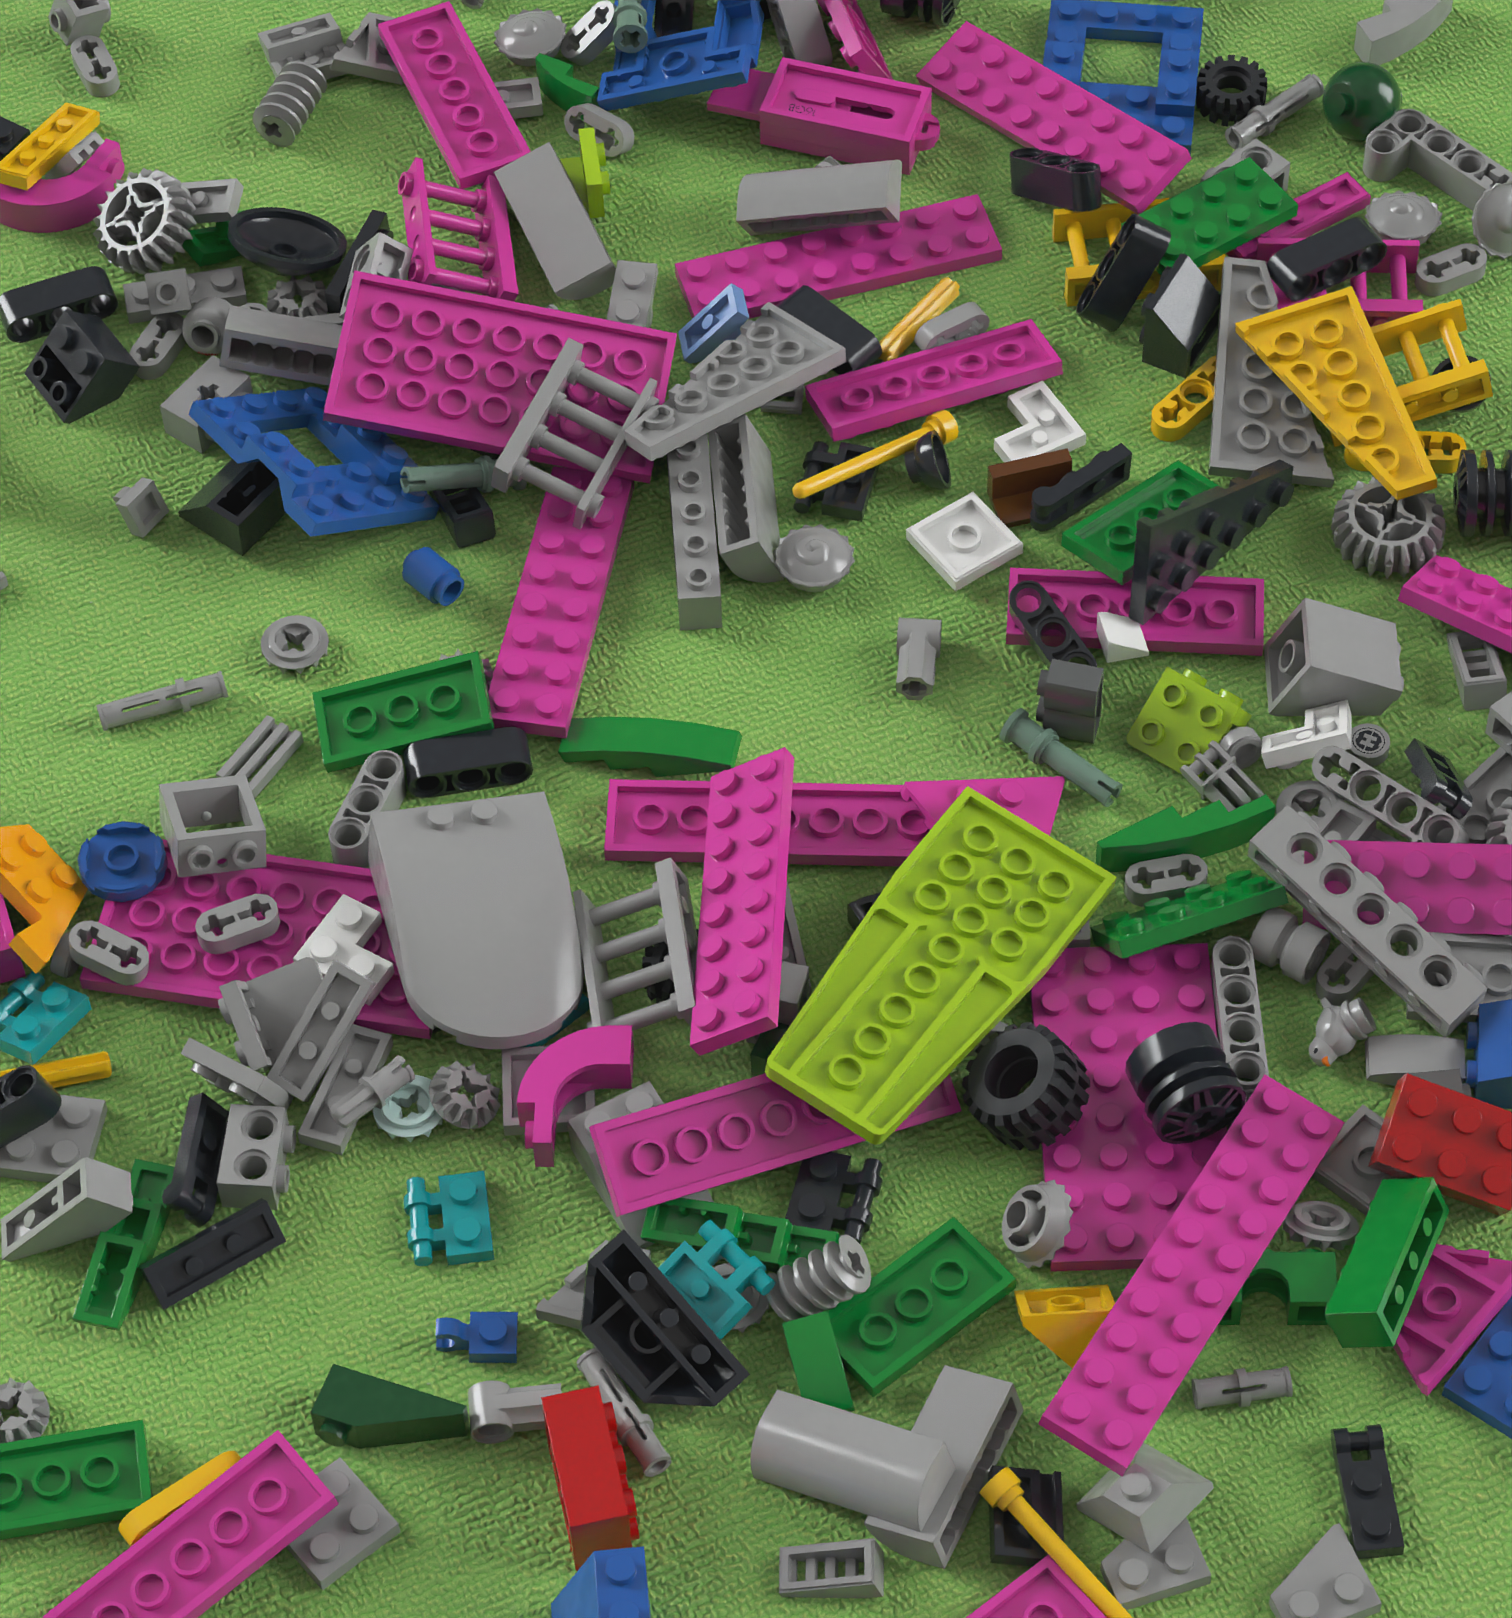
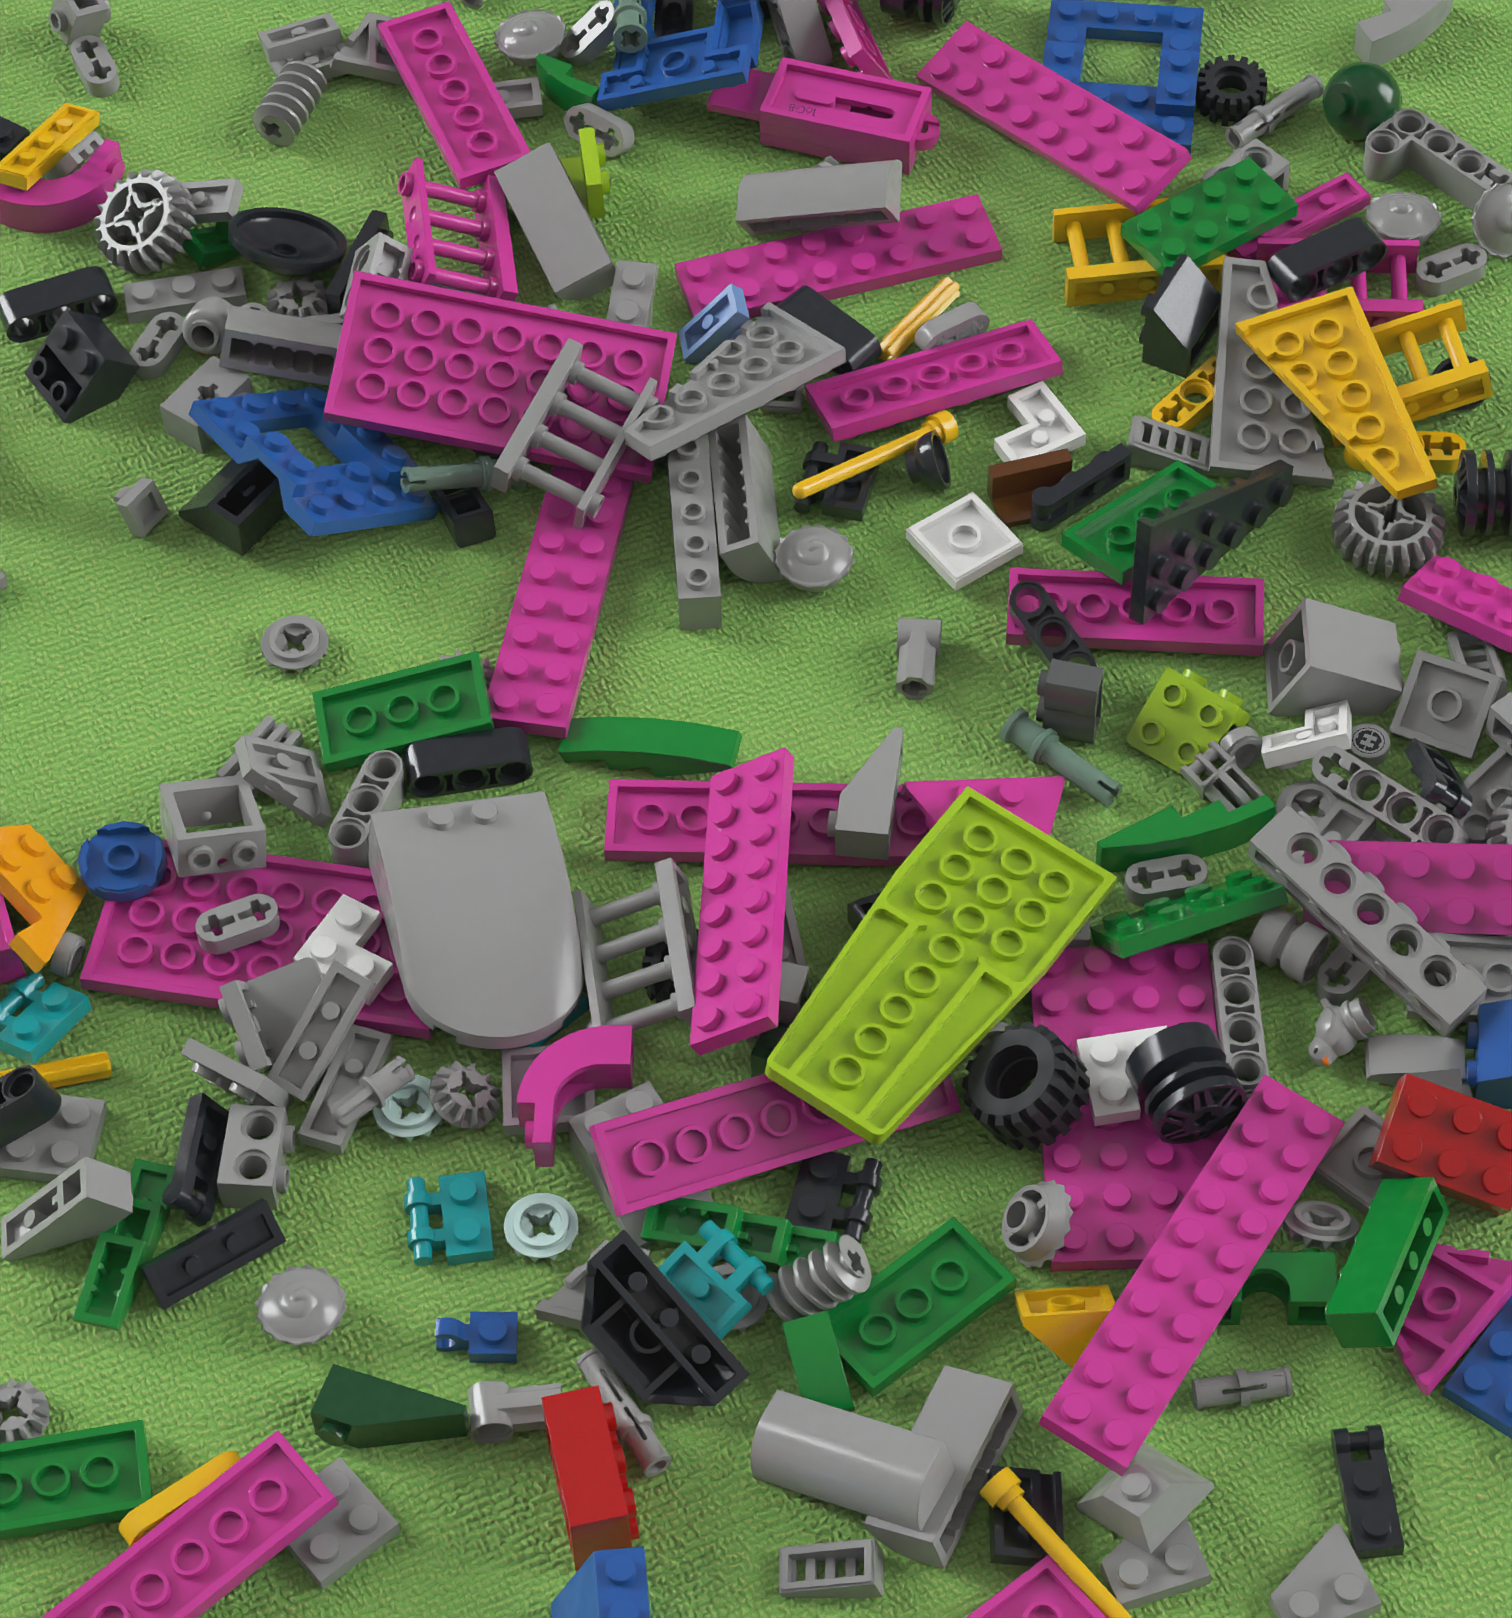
light grey beam [69,920,149,986] -> none
light grey pin [96,671,228,731] -> none
light grey brick [145,268,192,315] -> none
blue brick [402,547,464,606] -> none
black beam [1009,148,1102,212] -> none
black beam [1076,213,1171,332] -> none
white slope [1096,612,1149,663] -> none
none -> light grey wing [235,734,332,827]
none -> light grey piece [255,1264,348,1346]
none -> light aqua gear [504,1193,578,1263]
none -> light grey slope [827,727,903,860]
none -> white plate [1076,1025,1167,1126]
none -> light grey slope [1127,415,1211,476]
none -> light grey plate [1389,650,1502,760]

